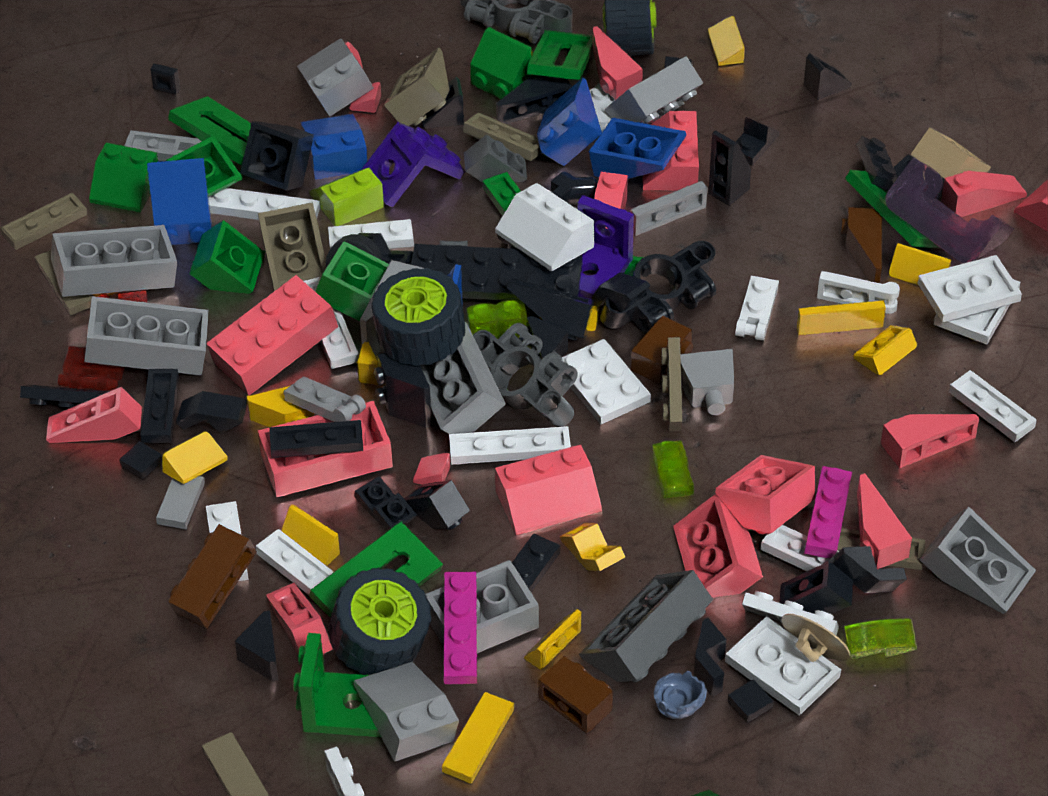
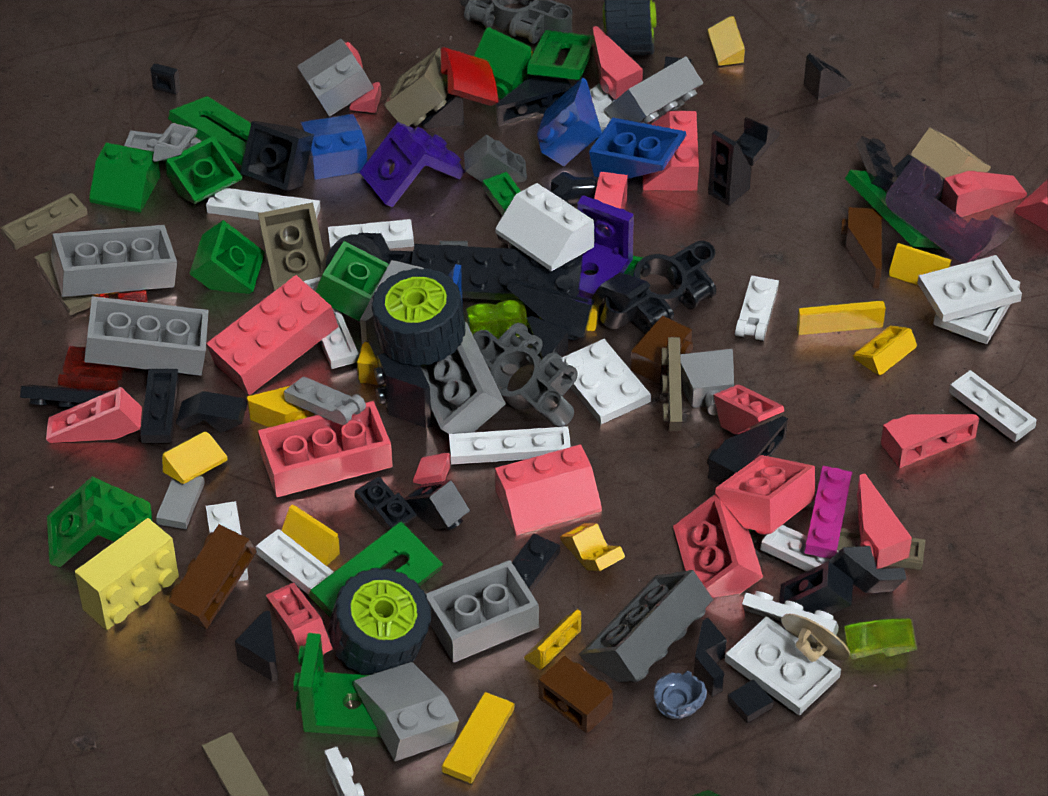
black tile [119,441,162,480] -> none
blue slope [147,158,212,245] -> none
black plate [270,420,363,458] -> none
lime slope [309,168,384,226] -> none
dark pink plate [444,572,477,684] -> none
dark tan plate [463,113,542,161] -> none
light grey plate [630,181,707,236] -> none
clear neon green slope [652,440,694,498] -> none
white plate [817,271,900,314] -> none
light grey slope [919,507,1036,614] -> none
none -> green bracket [47,476,152,568]
none -> light yellow brick [75,518,179,630]
none -> light grey slope [153,123,197,161]
none -> red slope [441,47,498,106]
none -> black slope [707,416,788,484]
none -> coral slope [713,384,784,434]

